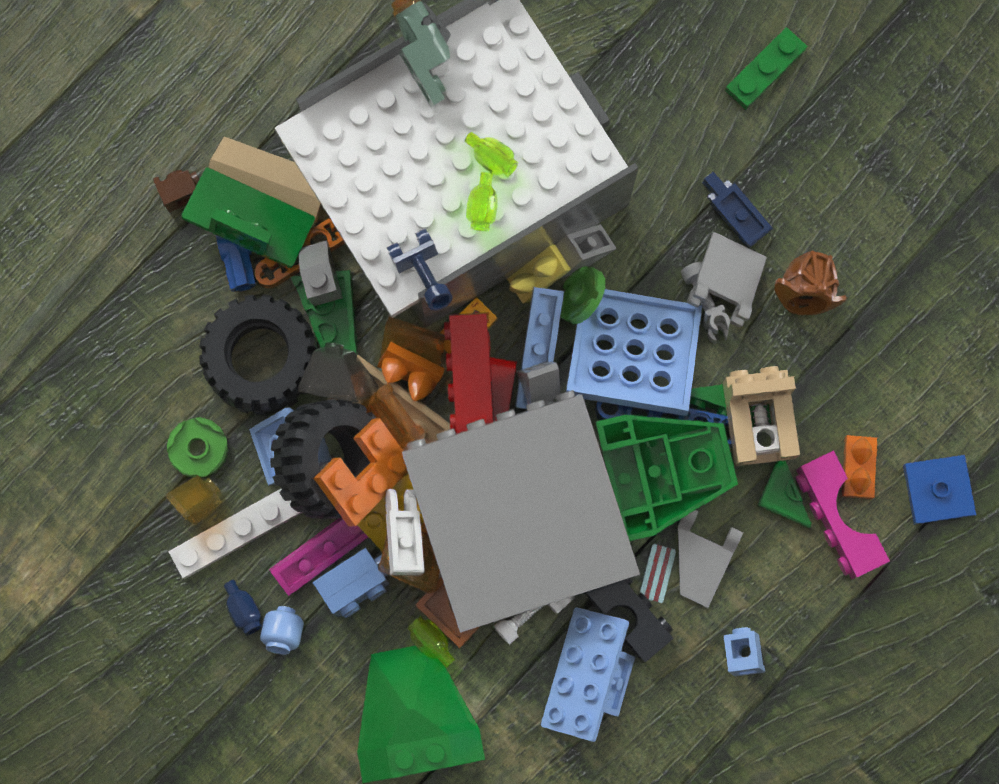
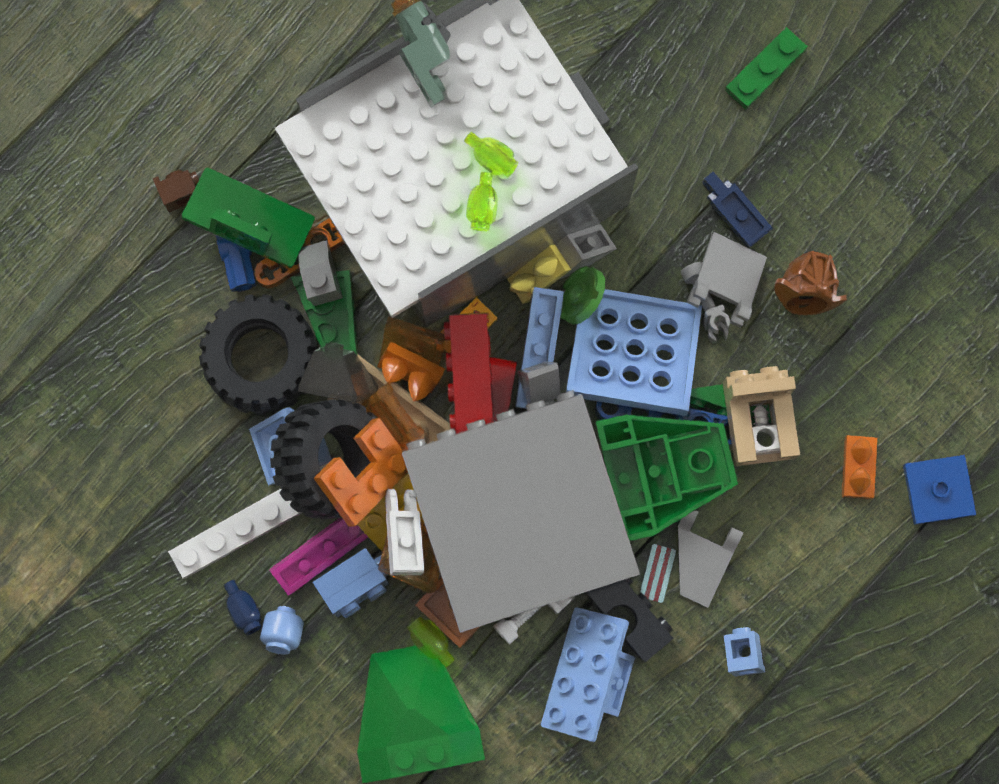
clear yellow slope [165,475,222,526] -> none
bright green tile [167,417,229,478] -> none
tan slope [208,137,322,230] -> none
dark blue bar [386,228,453,311] -> none
green tile [757,460,812,529] -> none
dark pink arch [796,451,890,580] -> none

